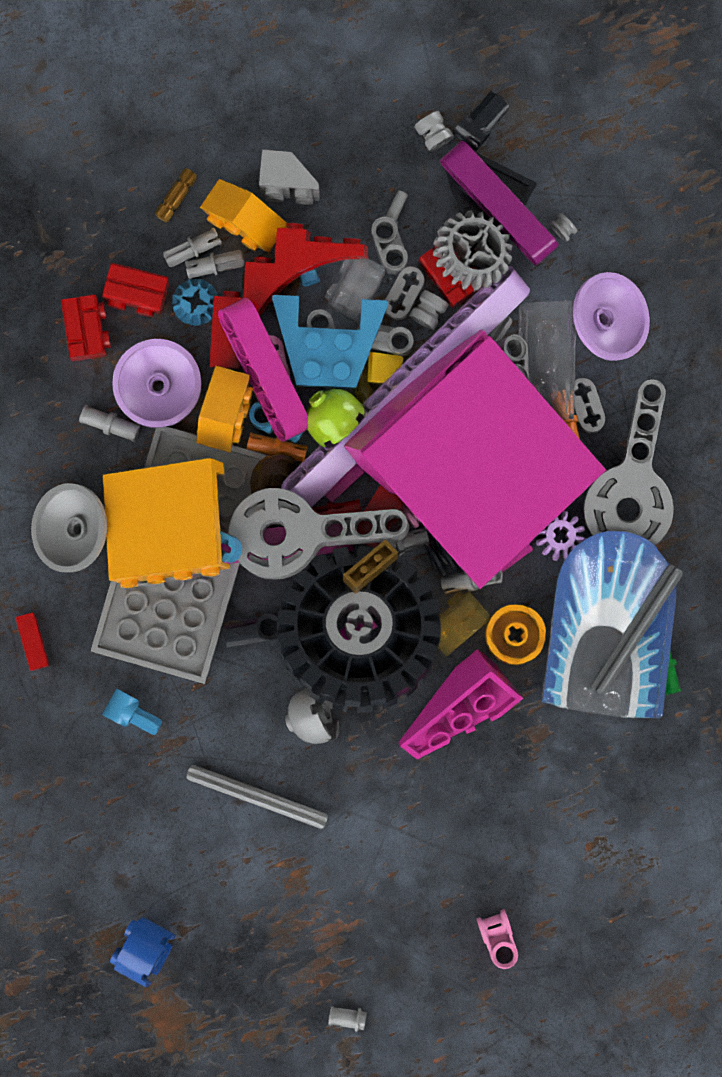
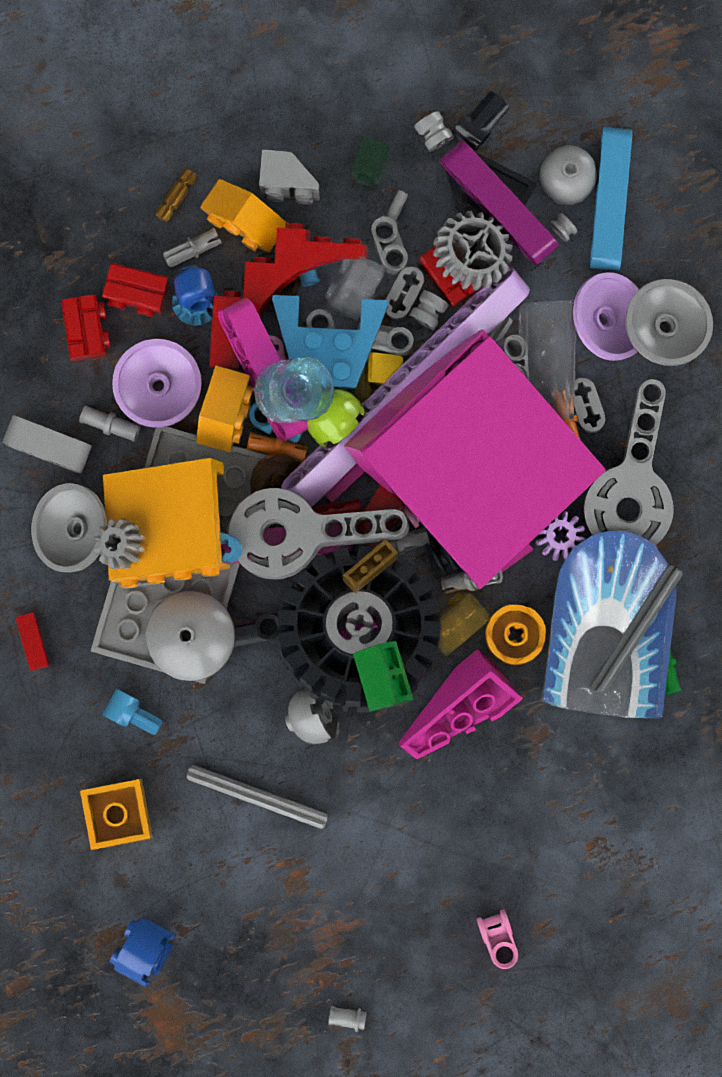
light grey axle [185,250,245,279] -> none
none -> light grey beam [2,415,92,474]
none -> light orange brick [80,779,153,850]
none -> light grey gear [94,518,146,570]
none -> light grey dish [146,591,235,681]
none -> blue head [174,265,215,312]
none -> clear light blue wheel [254,357,334,424]
none -> clear green brick [352,137,390,186]
none -> green hinge [353,641,413,712]
none -> light grey cylinder [539,145,598,206]
none -> dark azure beam [590,127,633,271]
none -> light grey dish [625,279,713,366]

